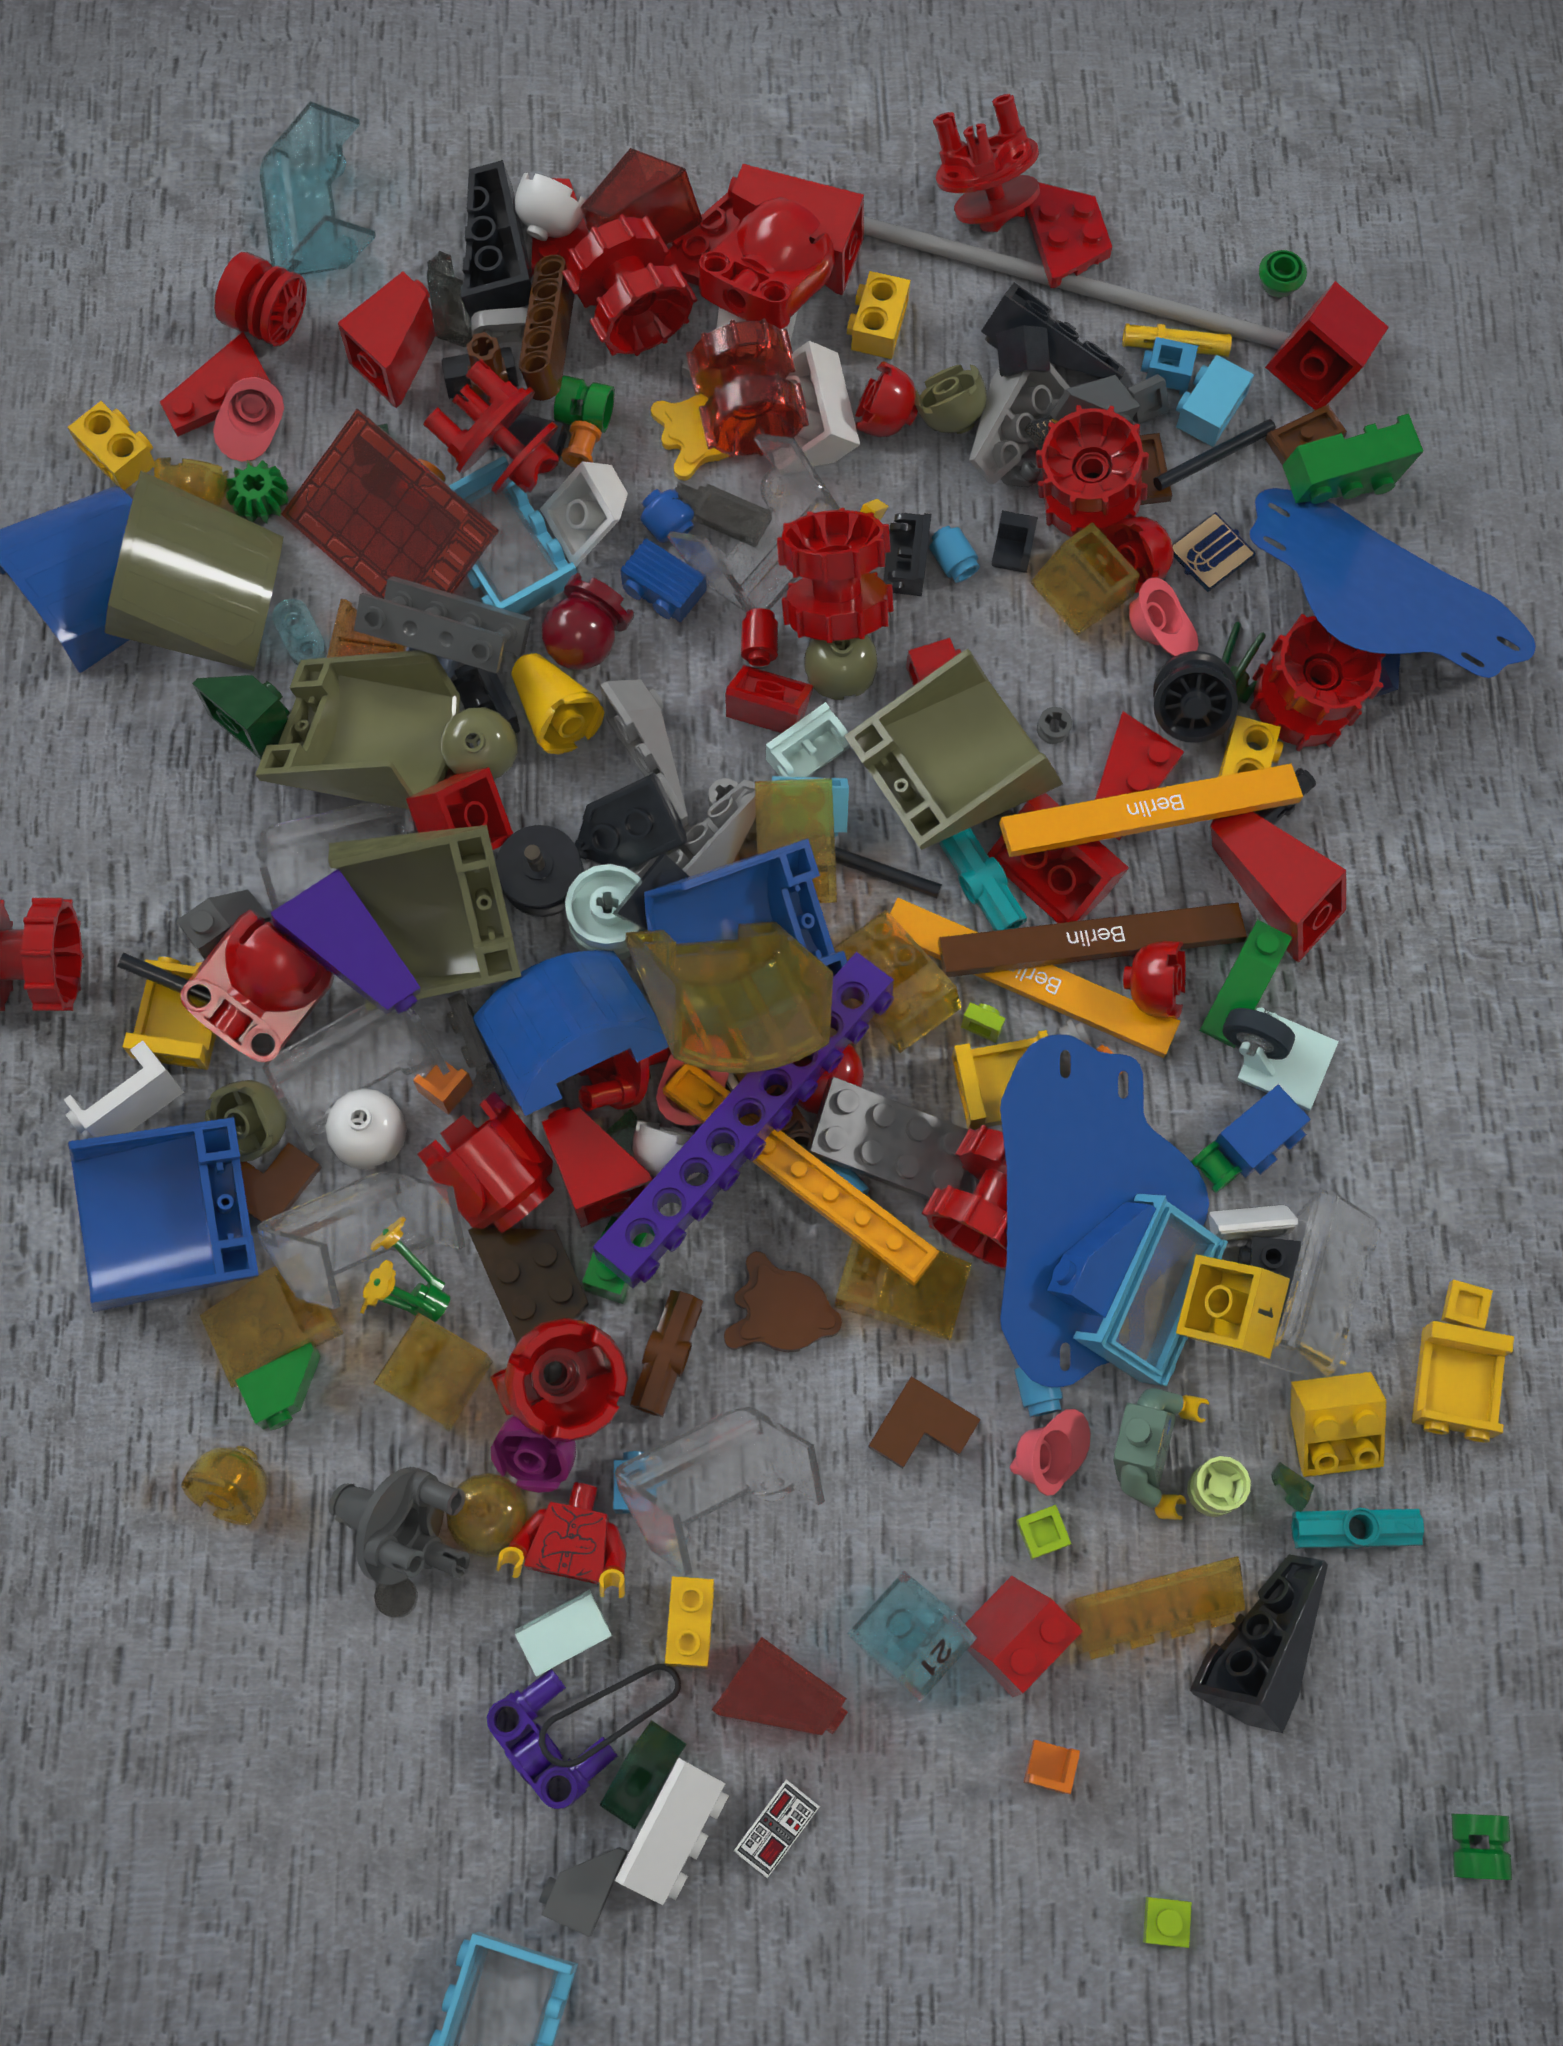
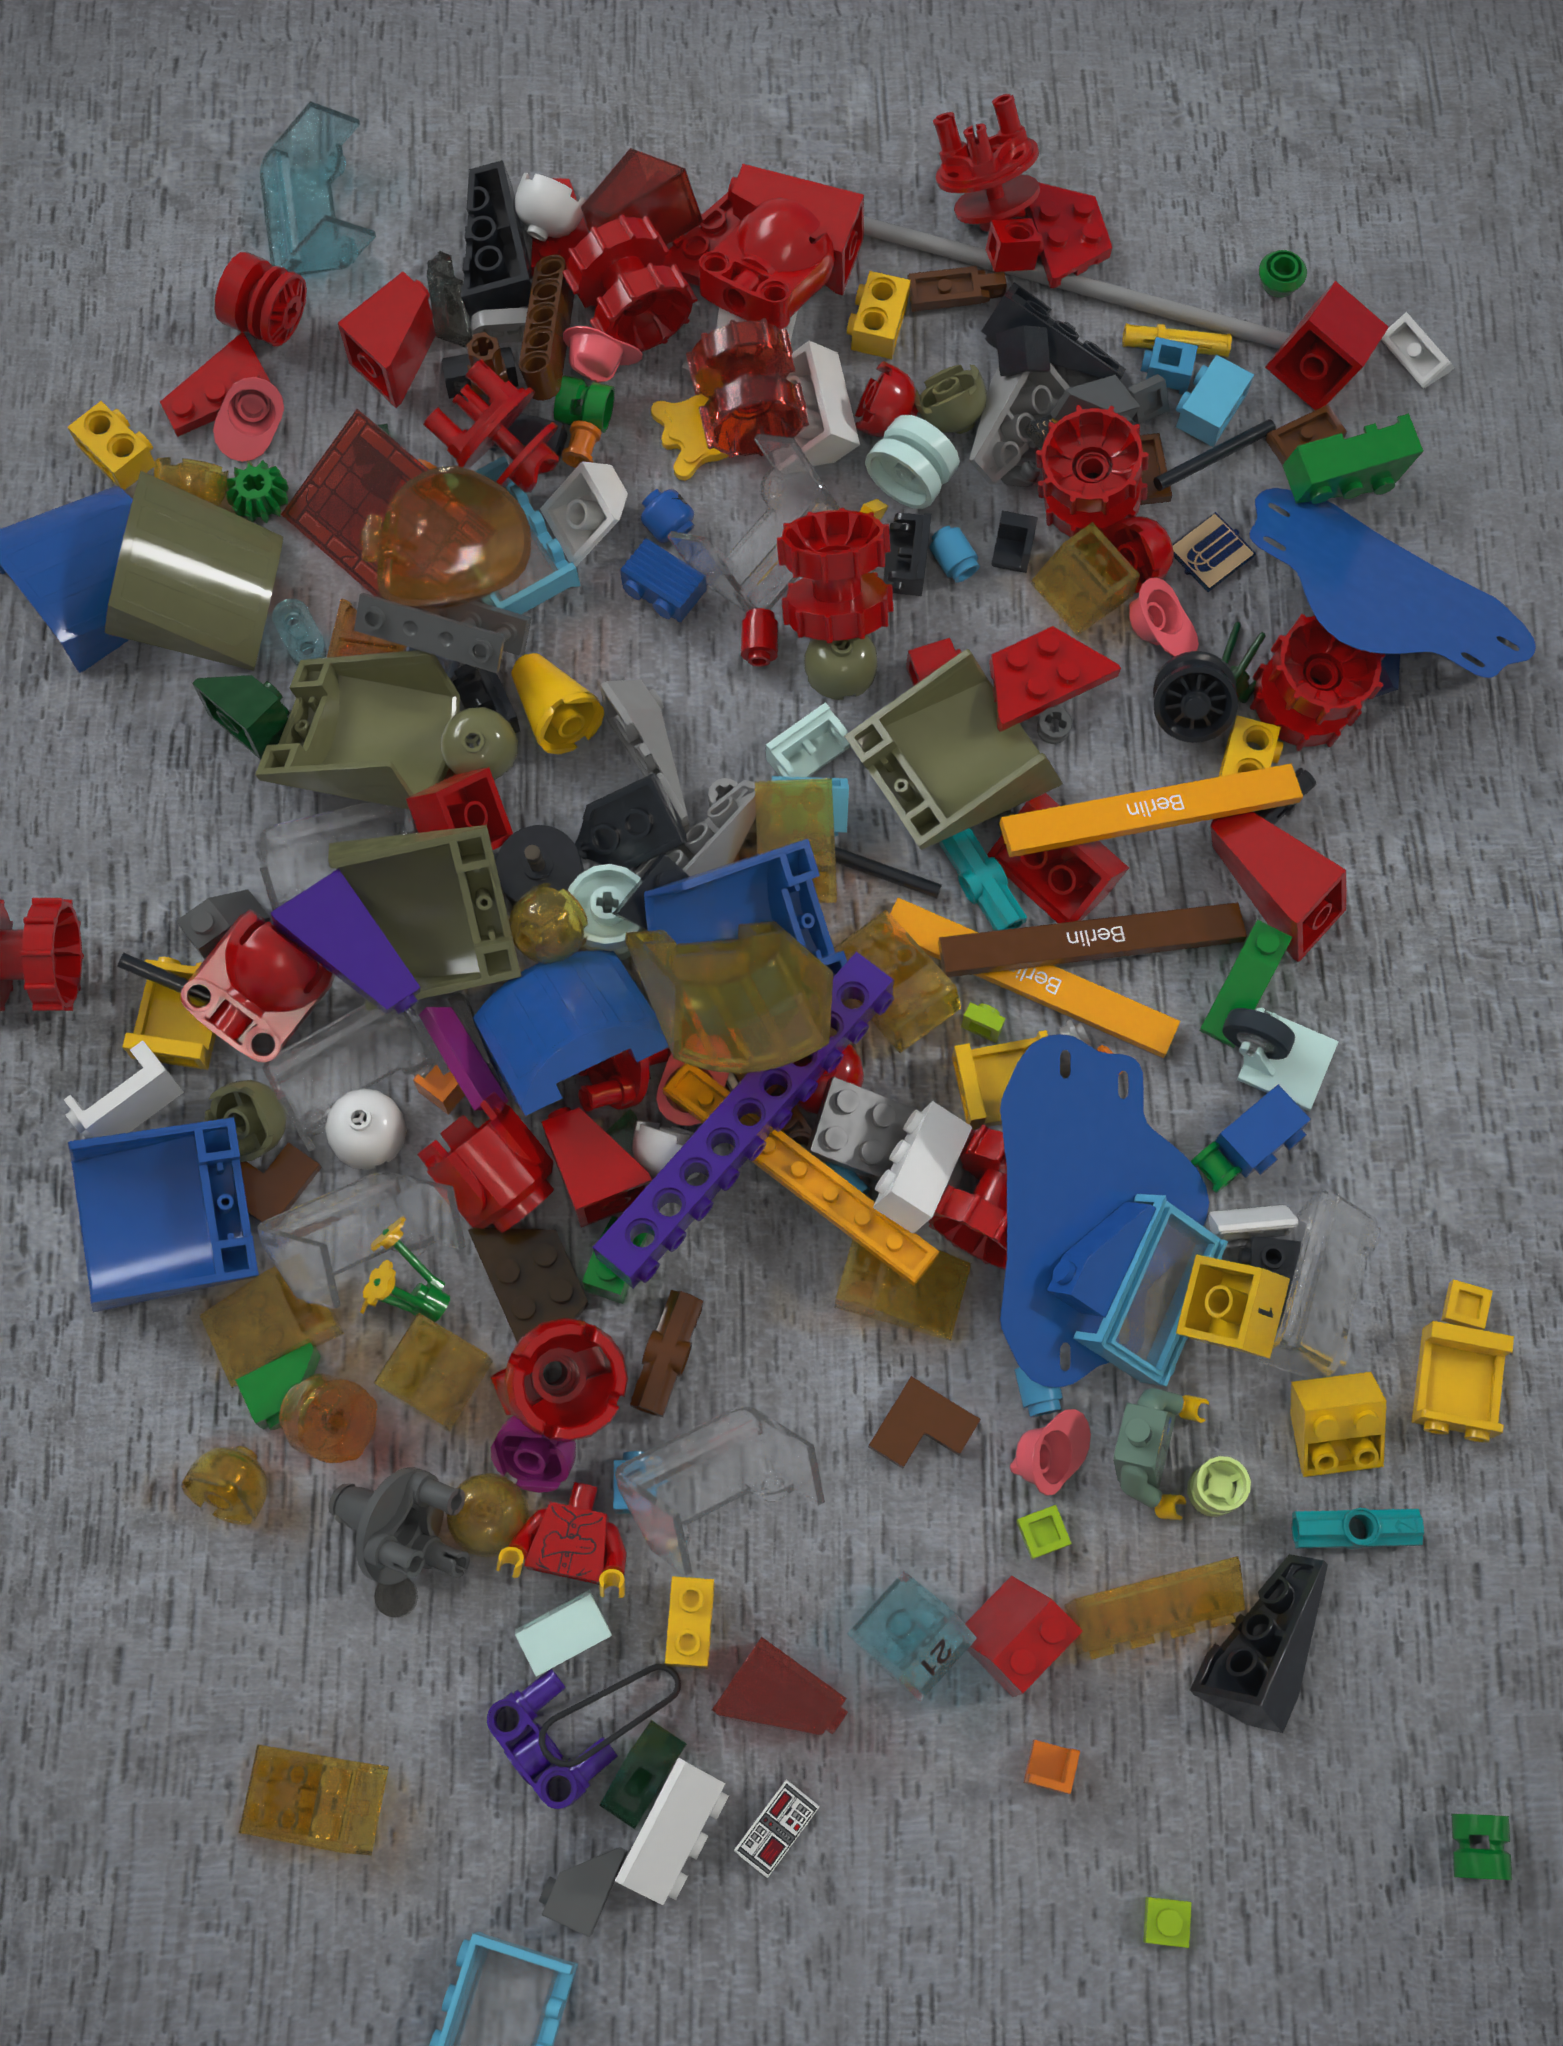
dark red tile [542,573,634,670] -> none
clear smoke hinge [675,482,773,548] -> none
reddish brown tile [724,1251,842,1353] -> none
red slope [725,665,814,733] -> none
red wing [1095,711,1184,841] -> none
red cylinder [1123,941,1186,1019] -> none
clear green tile [1271,1462,1315,1512] -> none
none -> clear yellow slope [239,1744,389,1856]
none -> clear orange brick [279,1373,377,1463]
none -> clear orange piece [360,466,531,610]
none -> magenta tile [418,1007,509,1111]
none -> clear yellow cylinder [509,883,588,964]
none -> coral piece [563,326,643,383]
none -> light aqua wheel [865,415,960,509]
none -> white brick [873,1101,972,1234]
none -> reddish brown hinge [907,266,1007,312]
none -> red brick [985,218,1043,272]
none -> red wing [989,626,1121,732]
none -> white slope [1381,312,1455,389]

